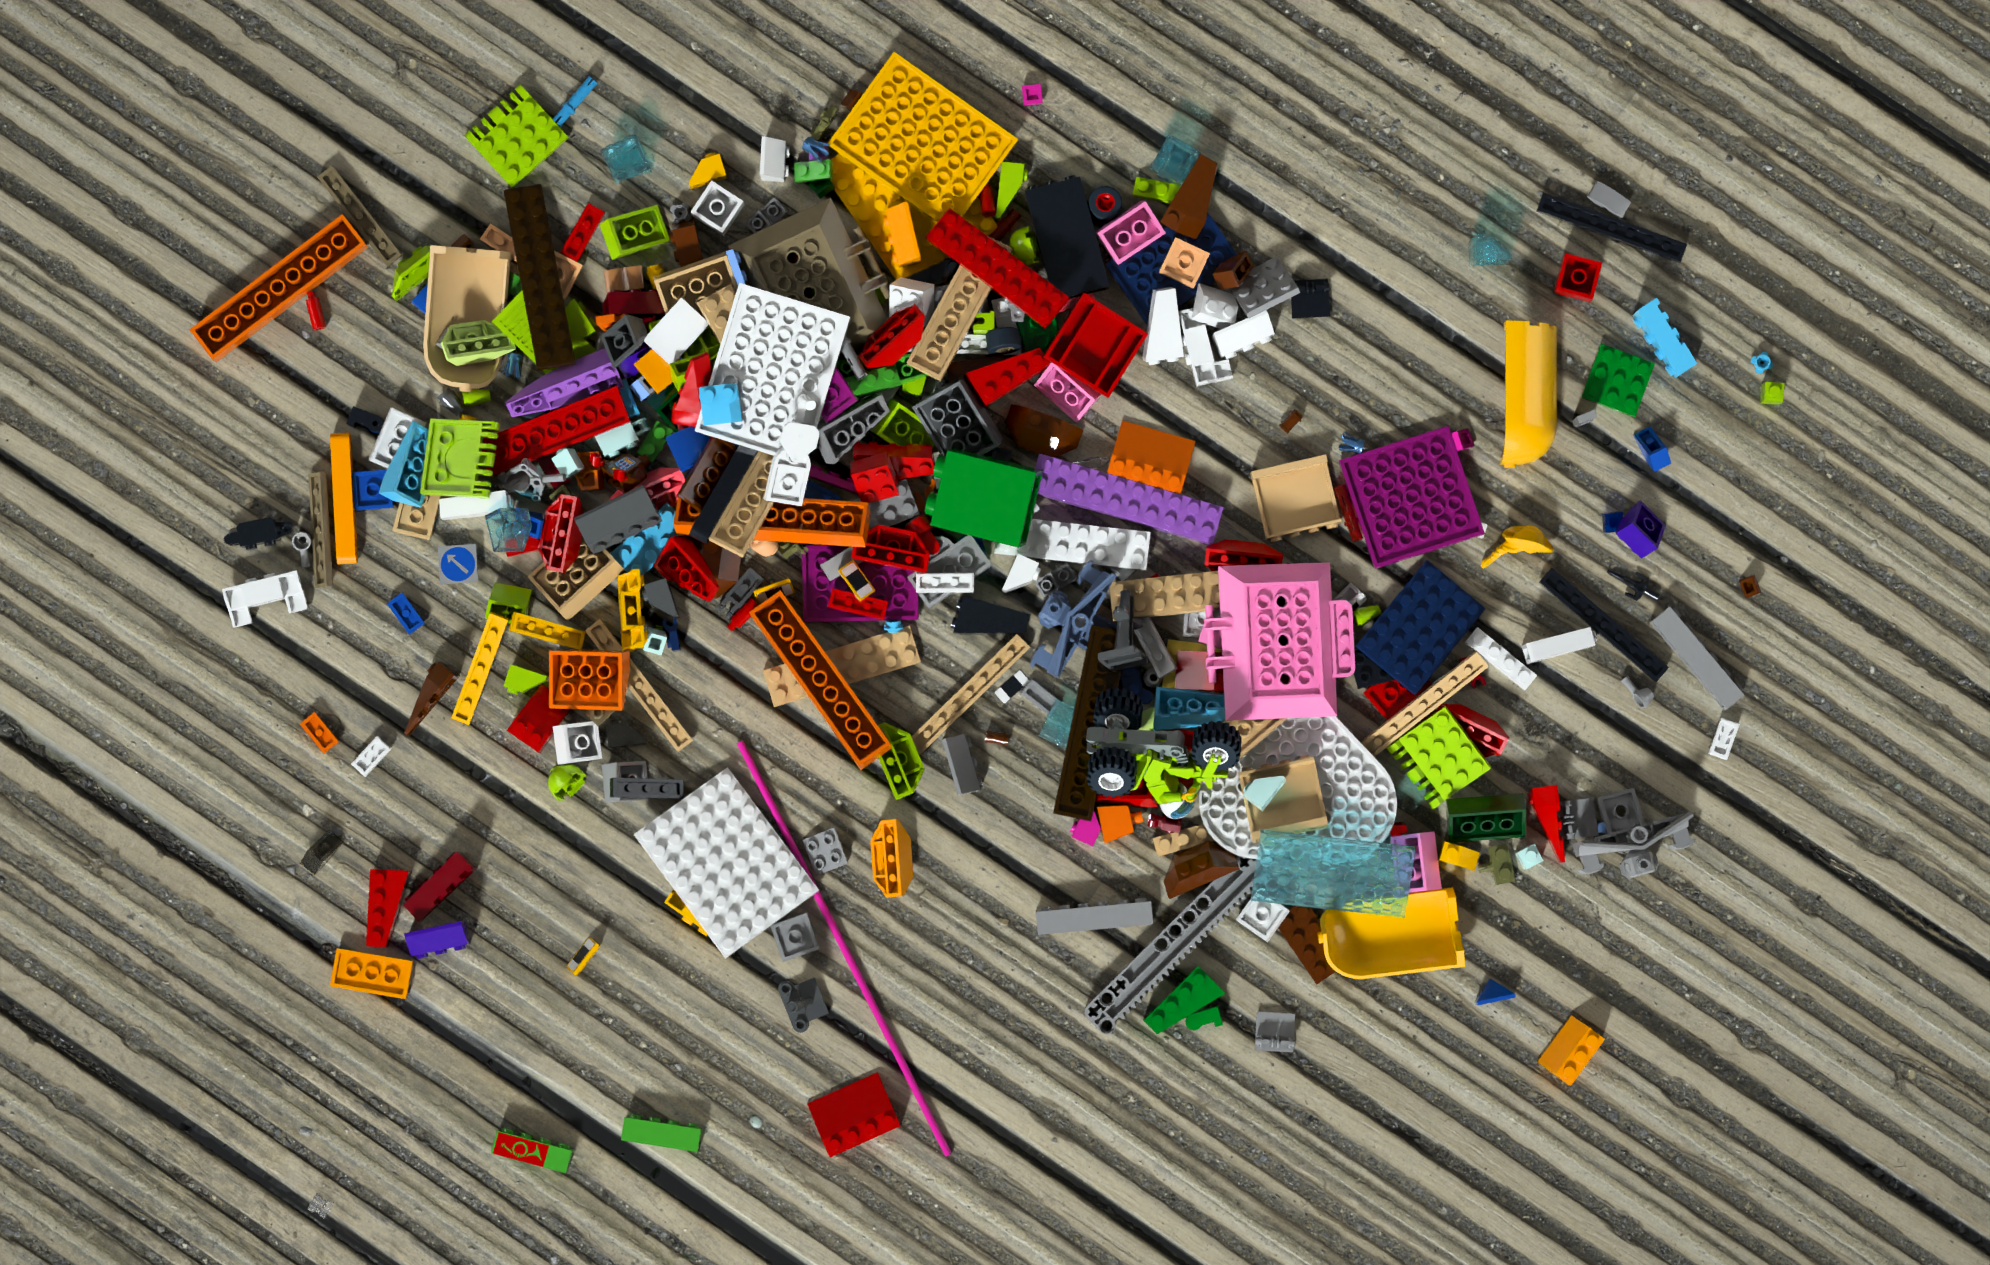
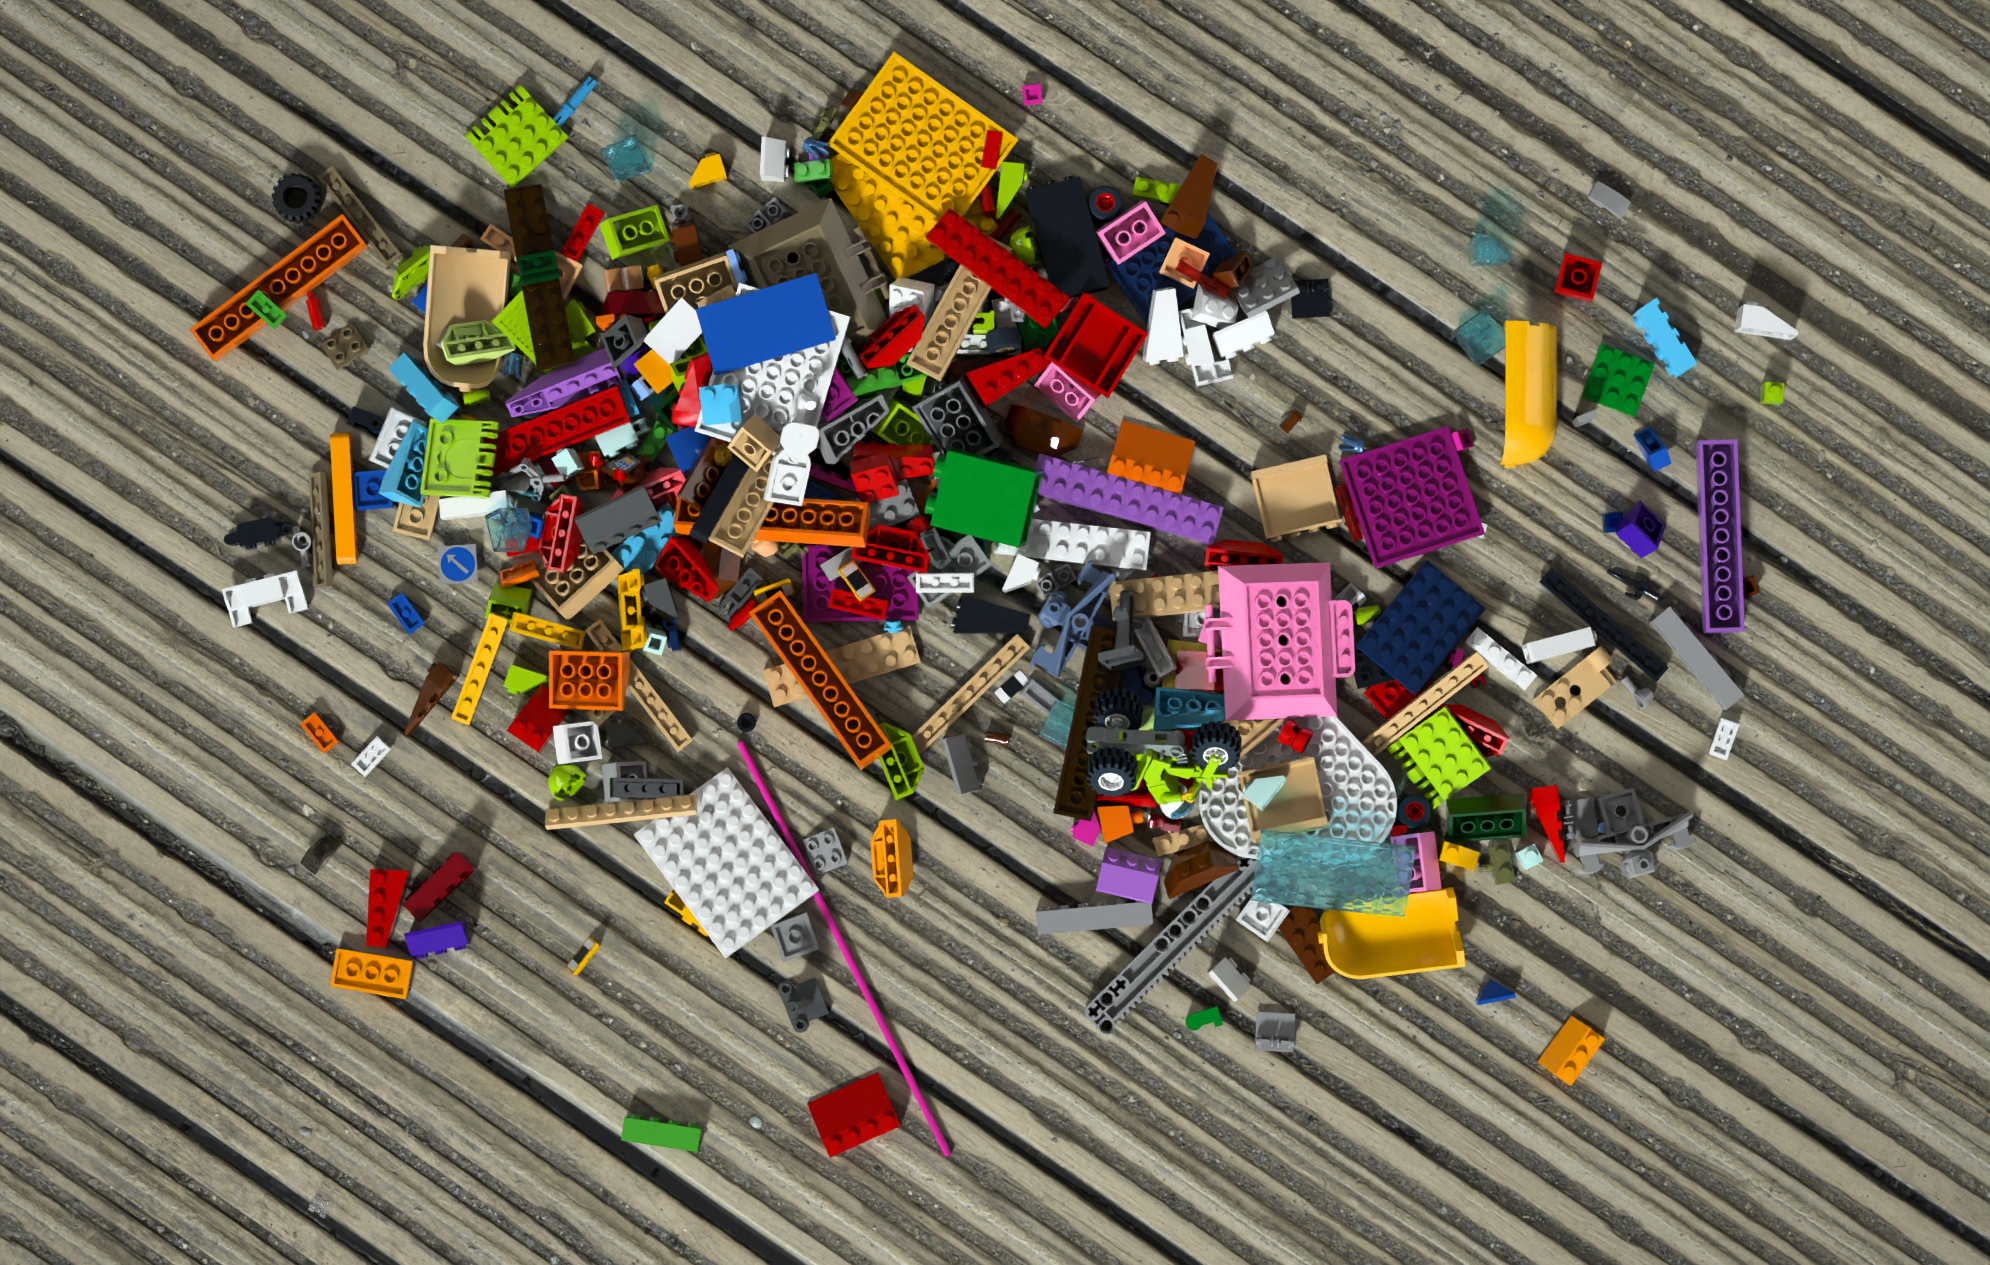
brick [491,1127,573,1173] -> none
white brick [691,180,745,236] -> none
light orange slope [883,201,921,268] -> none
green wedge [1143,966,1226,1034] -> none
clear light blue piece [1150,135,1202,186] -> none
yellow hat [1481,525,1554,569] -> none
black plate [1536,192,1687,263] -> none
medium azure plate [1751,352,1773,374] -> none
none -> bright green plate [246,290,287,330]
none -> black tyre [272,173,323,224]
none -> dark tan hinge [320,323,370,371]
none -> medium azure wedge [388,352,458,423]
none -> orange plate [498,560,539,588]
none -> dark green plate [516,250,560,286]
none -> tan plate [545,794,698,830]
none -> blue piece [696,273,836,375]
none -> clear yellow plate [714,443,734,466]
none -> tan slope [727,414,781,472]
none -> black plate [737,713,756,732]
none -> dark grey hinge [920,527,952,569]
none -> red sticker [981,130,1002,170]
none -> medium lavender slope [1096,847,1162,904]
none -> clear red pin [1175,260,1231,300]
none -> white slope [1208,957,1251,1002]
none -> red wheel [1277,719,1313,754]
none -> black wheel [1396,794,1432,829]
none -> dark pink plate [1447,649,1464,669]
none -> clear light blue slope [1453,309,1505,367]
none -> tan hinge [1533,645,1617,729]
none -> medium lavender brick [1695,439,1745,634]
none -> white slope [1735,302,1798,340]

